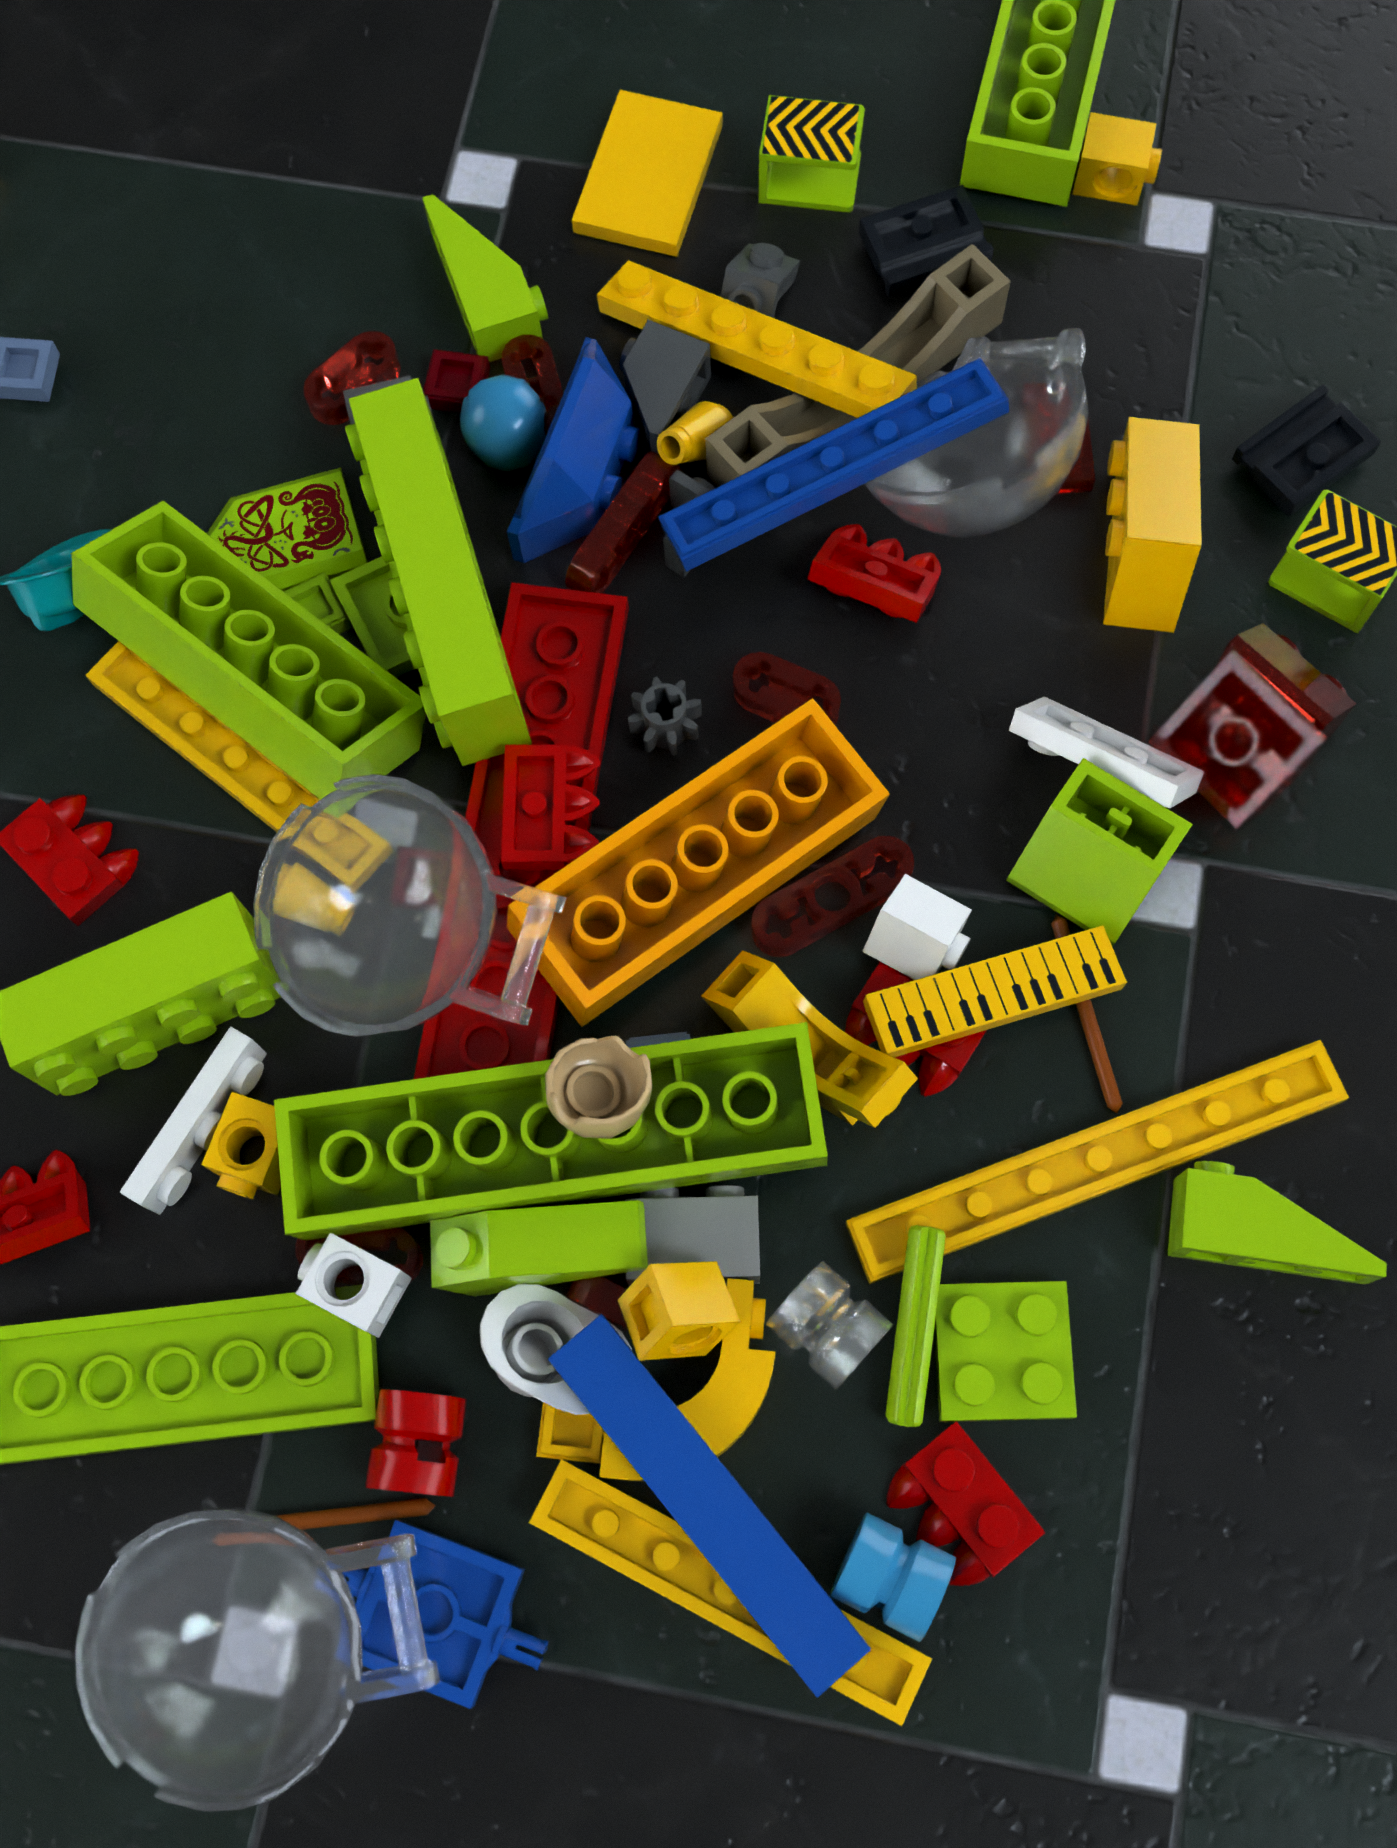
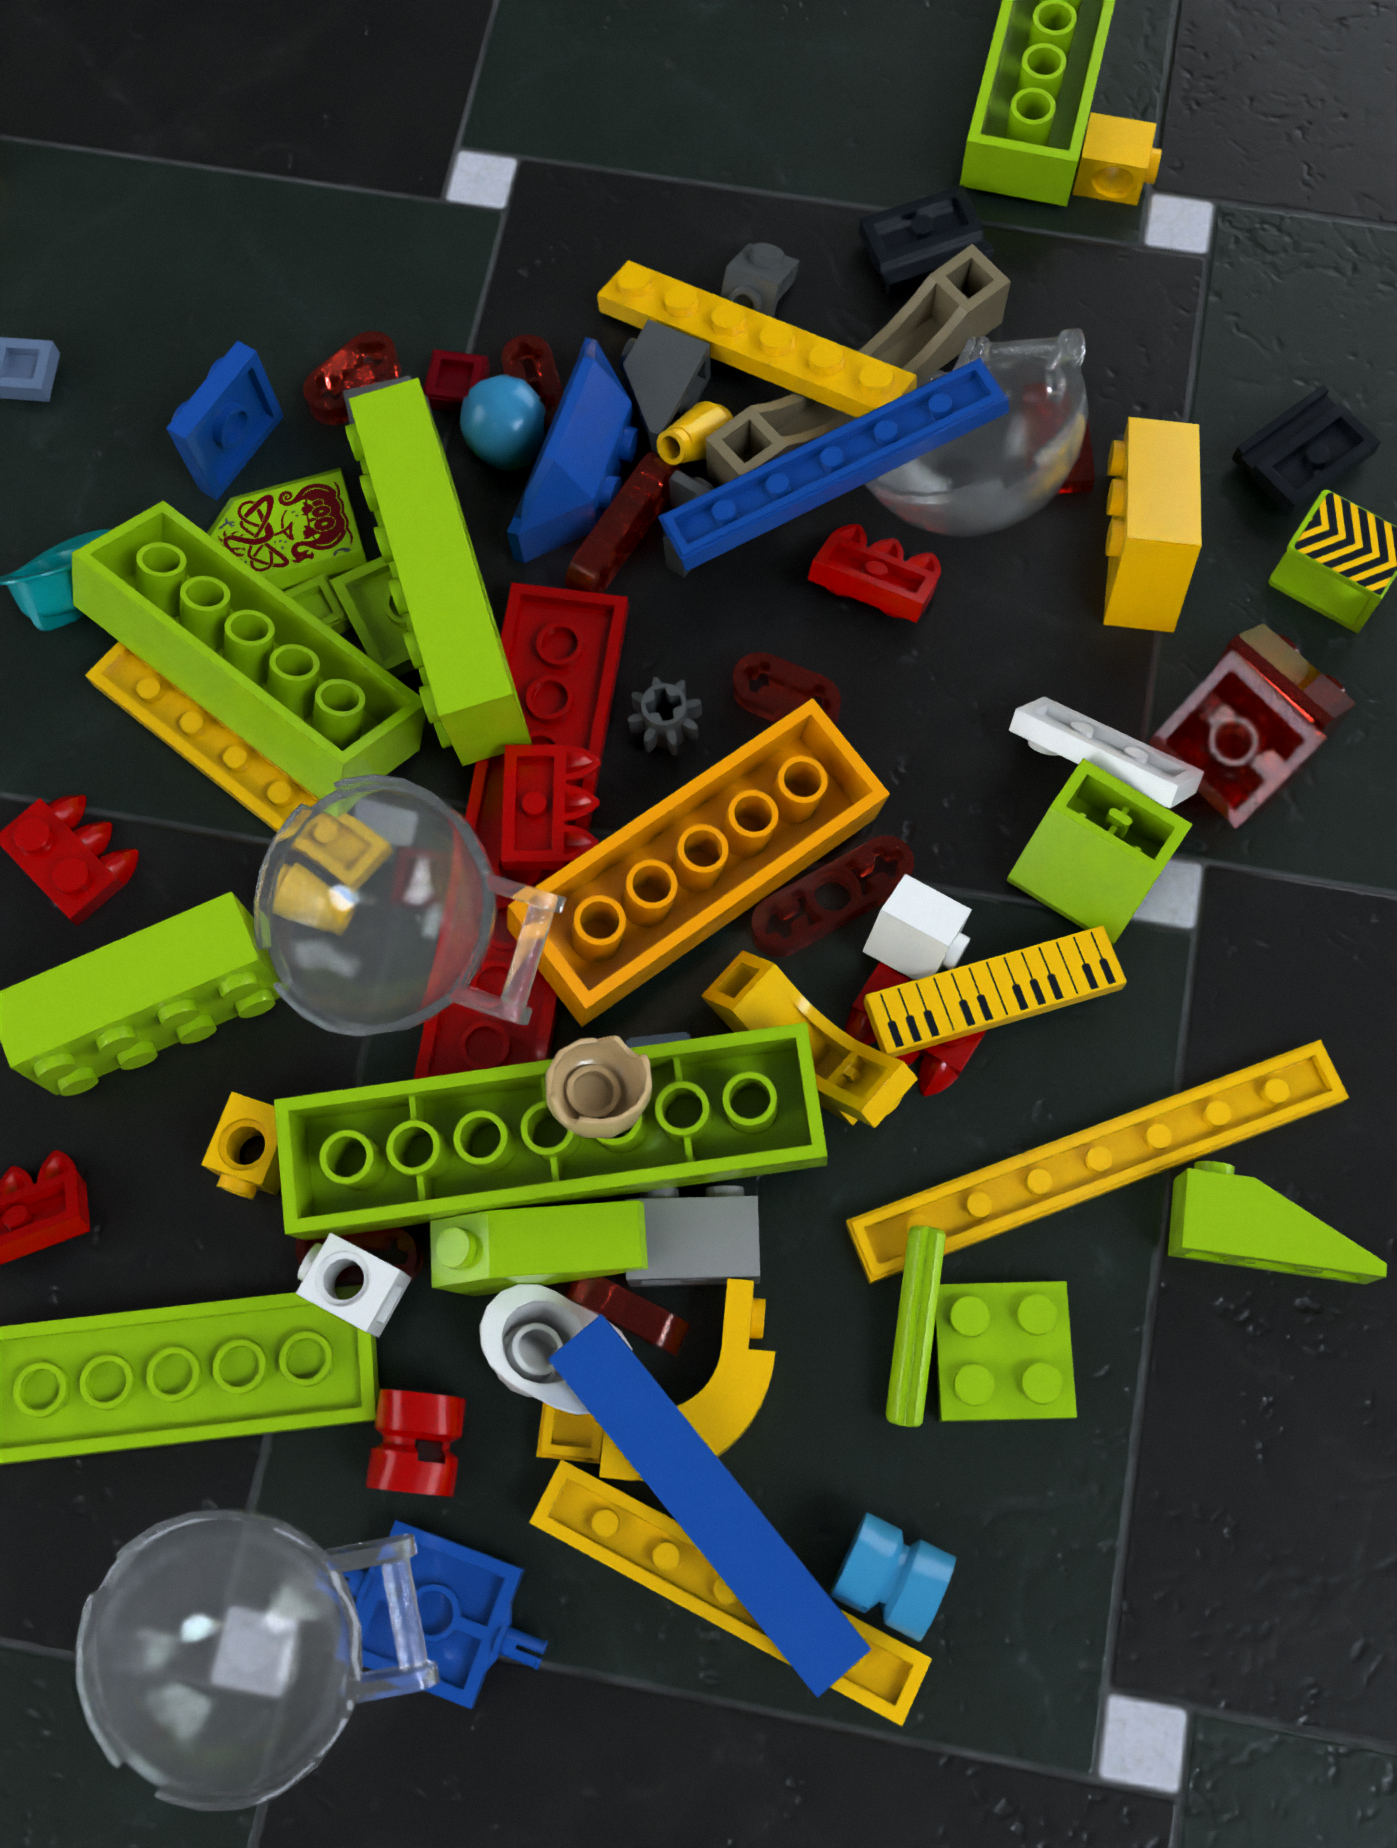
white plate [120,1026,267,1215] -> none
dark orange axle [210,1498,436,1539] -> none
lime slope [422,194,548,362] -> none
yellow tile [571,90,723,257] -> none
yellow brick [618,1261,740,1361] -> none
piece [759,95,865,213] -> none
clear wheel [766,1260,893,1390] -> none
red plate [886,1421,1046,1586] -> none
dark orange axle [1051,914,1123,1114] -> none
none -> blue plate [166,340,284,500]

